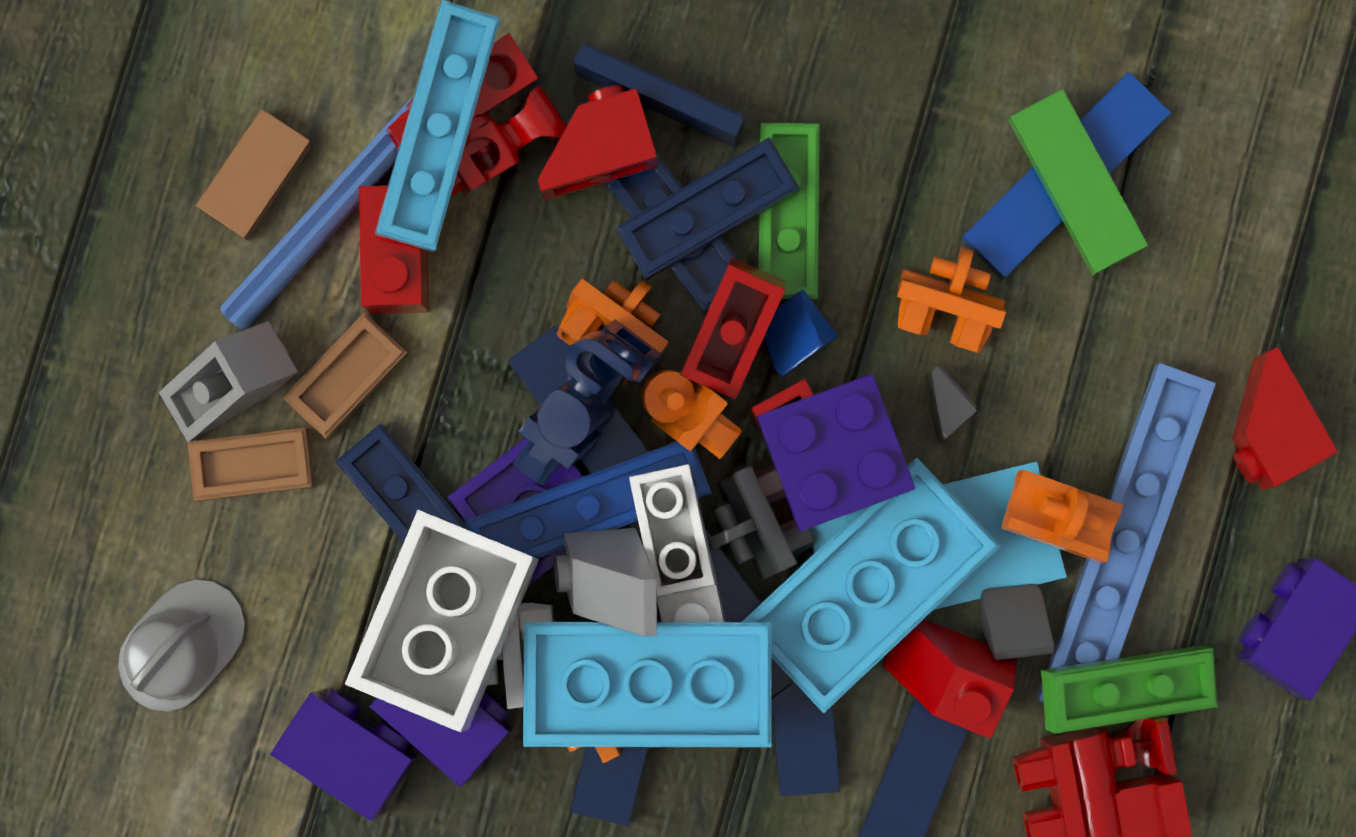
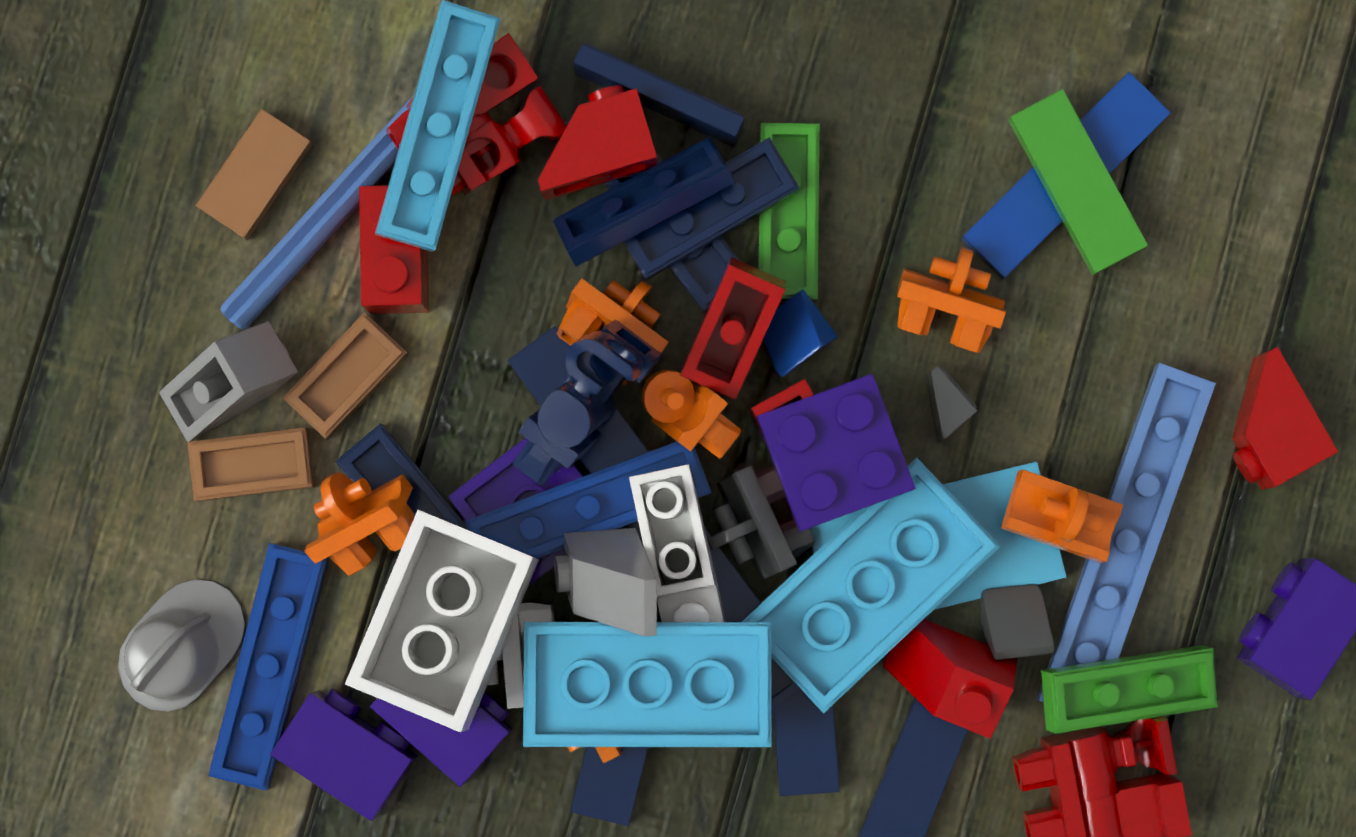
none -> blue tile [208,543,330,791]
none -> orange hips [304,473,415,576]
none -> dark blue tile [553,138,735,267]

